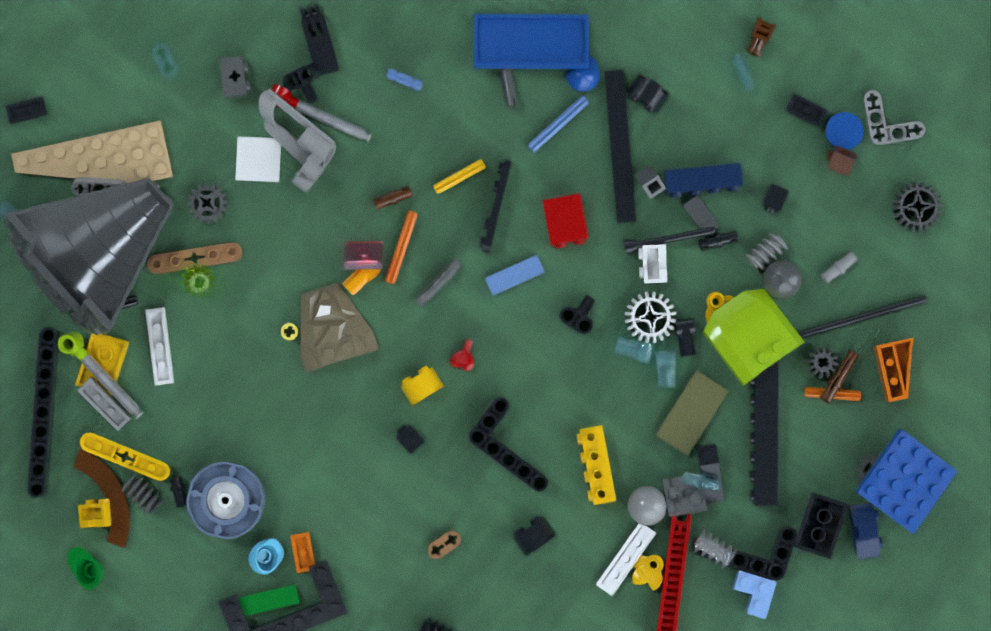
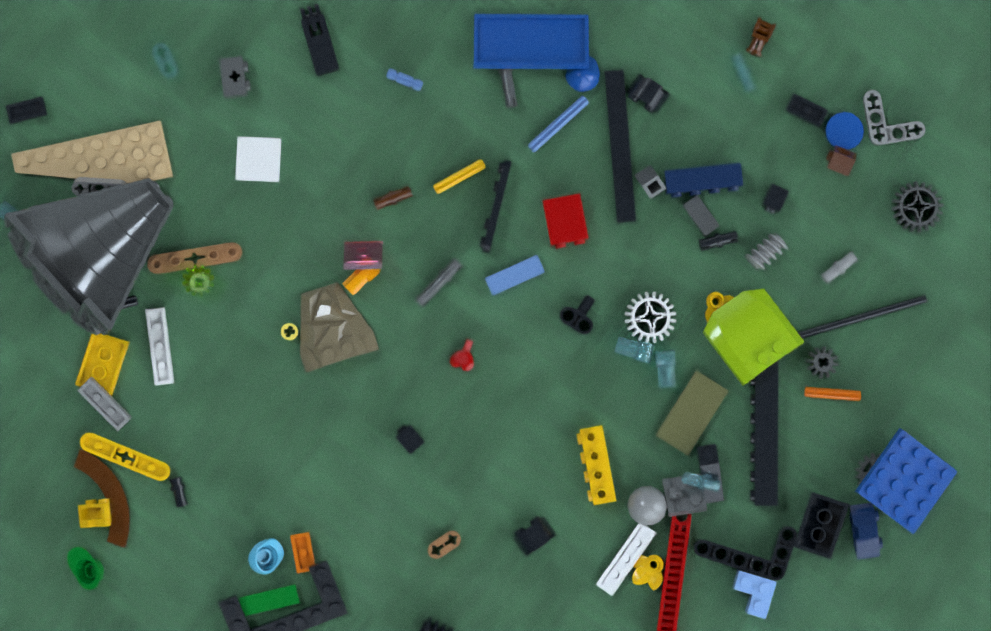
black beam [27,327,60,498] -> none
flat silver piece [58,331,144,419] -> none
dark grey piece [121,473,164,514] -> none
dark grey gear [186,183,229,225] -> none
sand blue piece [186,461,266,539] -> none
light grey panel [259,89,336,193] -> none
flat silver piece [271,84,372,143] -> none
black beam [282,62,321,104] -> none
orange axle [385,211,418,284] -> none
yellow cylinder [400,365,444,406] -> none
black beam [469,397,548,492] -> none
black piece [624,227,716,255] -> none
white cylinder [638,244,667,283] -> none
black piece [674,318,697,357] -> none
clear piece [694,529,738,569] -> none
dark grey piece [762,260,802,299] -> none
reddish brown pin [820,350,859,404] -> none
orange wedge [873,337,914,403] -> none

